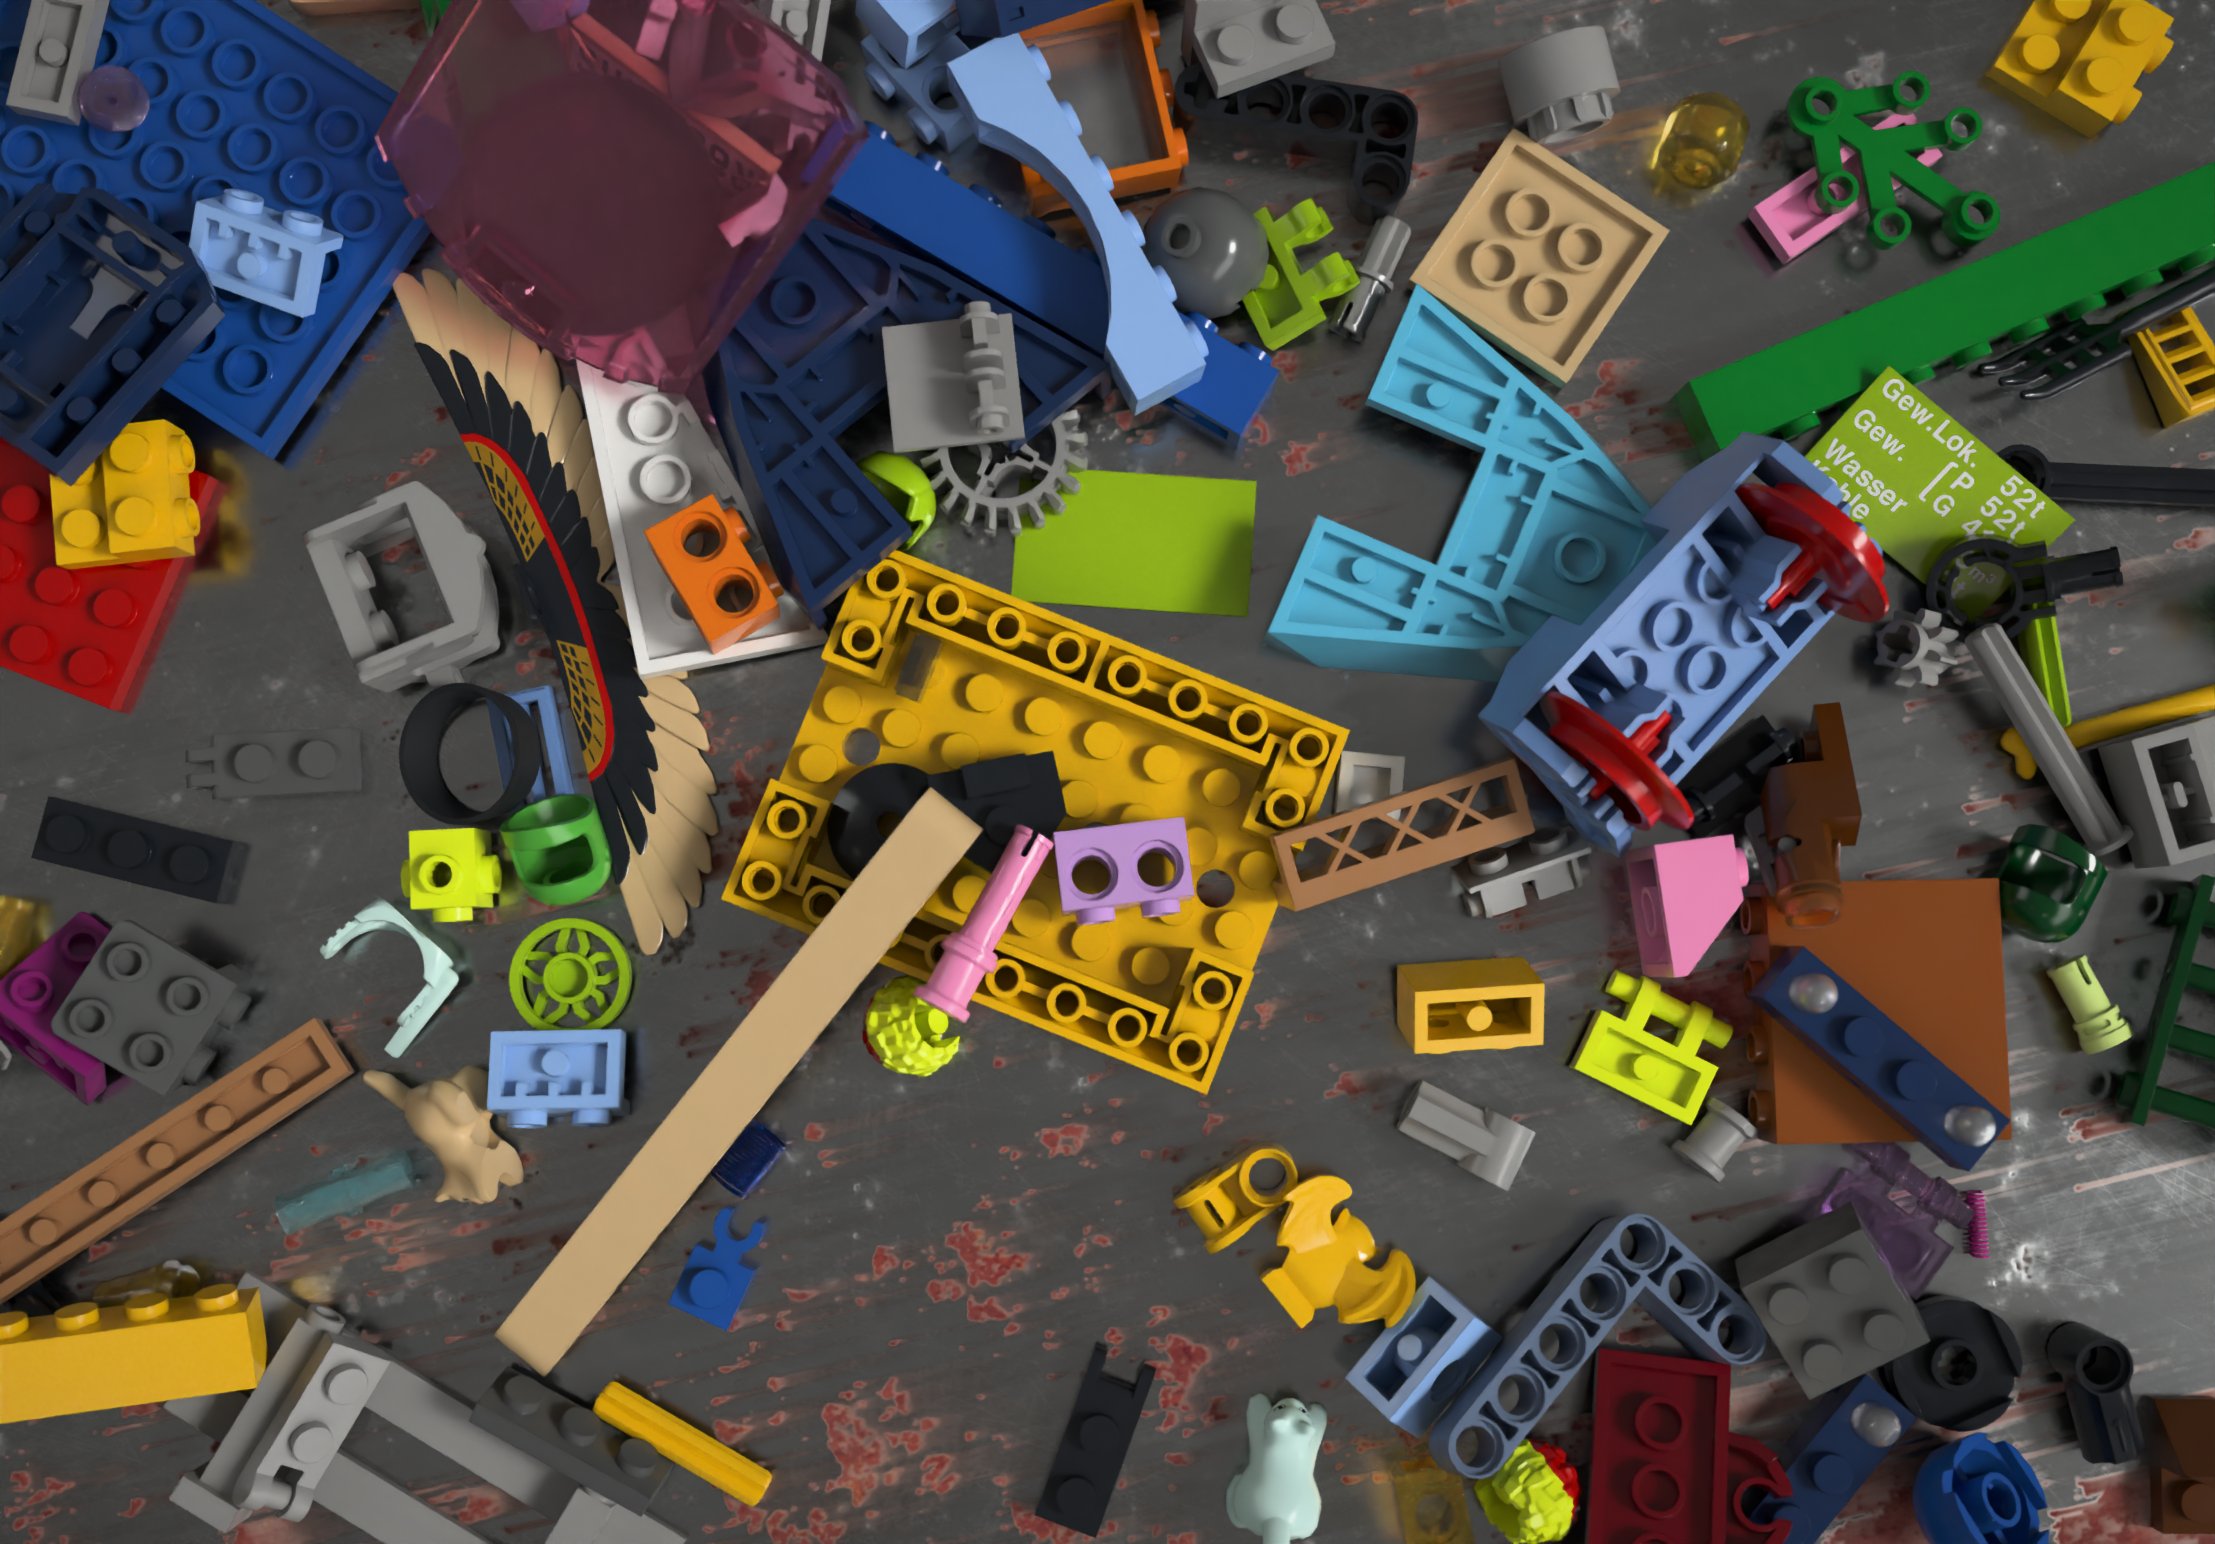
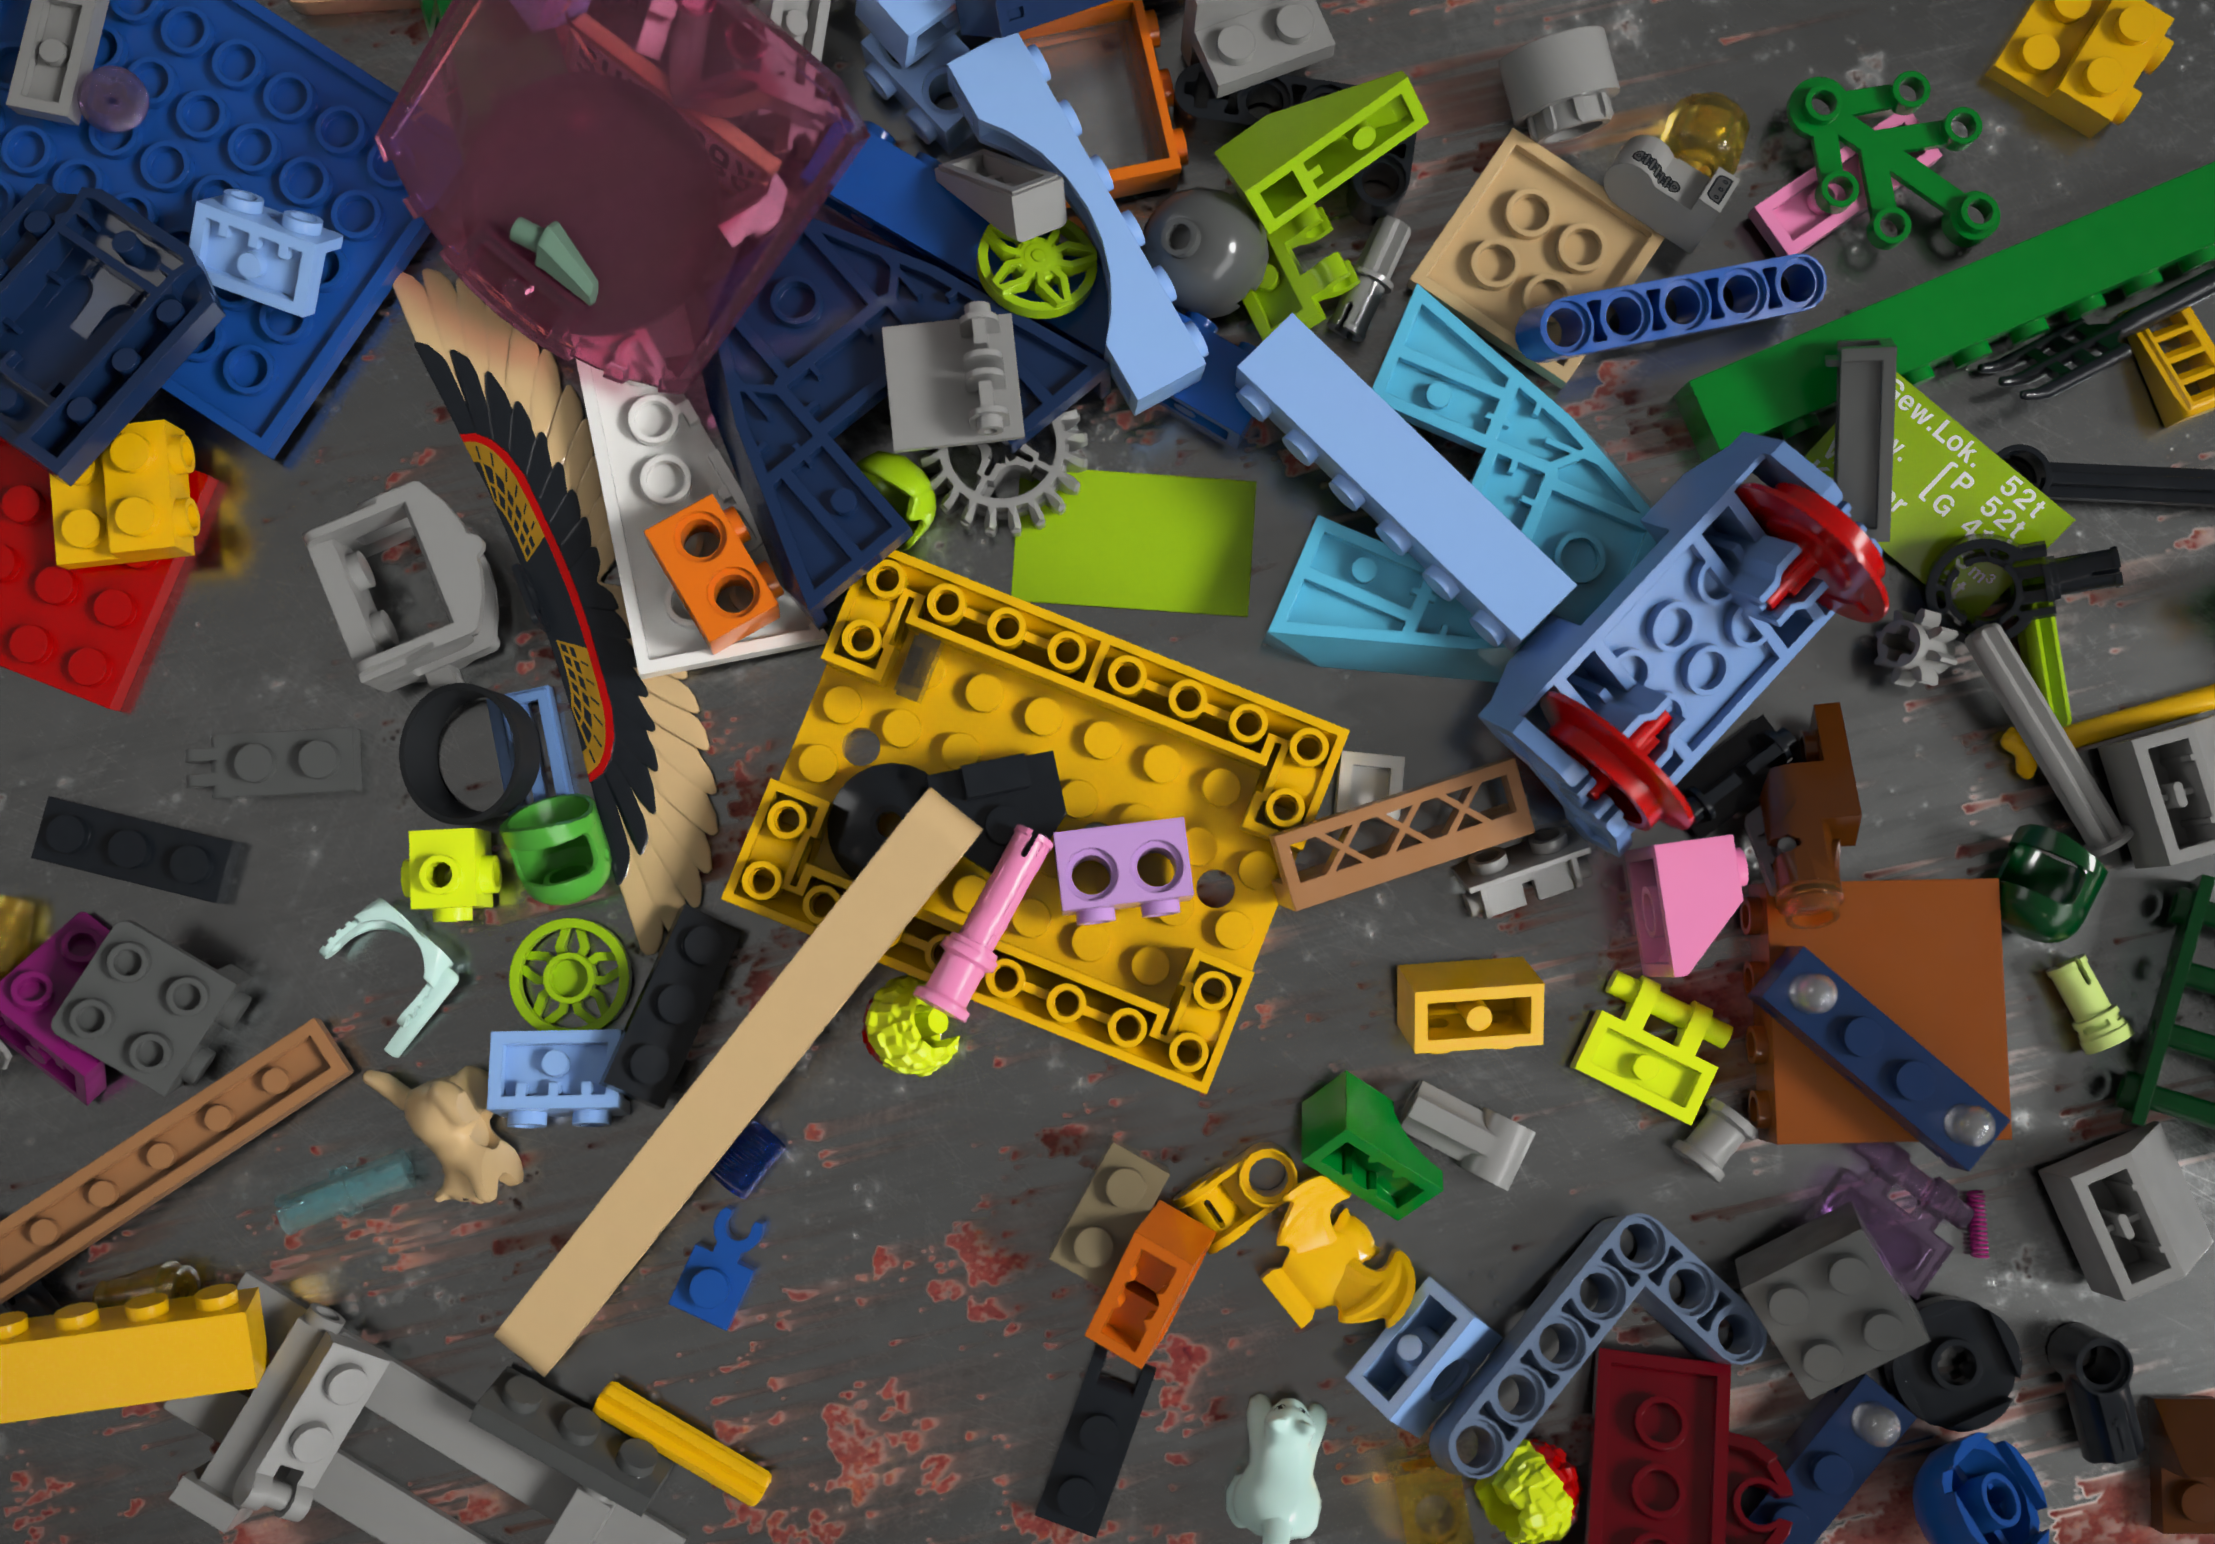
none -> sand green bar [509,217,599,306]
none -> black plate [599,904,743,1110]
none -> light grey slope [934,149,1067,242]
none -> lime wheel [976,219,1097,319]
none -> dark tan brick [1049,1136,1170,1291]
none -> orange brick [1084,1200,1217,1370]
none -> lime slope [1214,71,1429,235]
none -> light blue brick [1235,313,1577,652]
none -> green arch [1301,1070,1443,1221]
none -> blue beam [1515,254,1827,363]
none -> light grey leg [1603,135,1740,255]
none -> dark grey container [1825,338,1897,542]
none -> light grey slope [2038,1121,2214,1302]

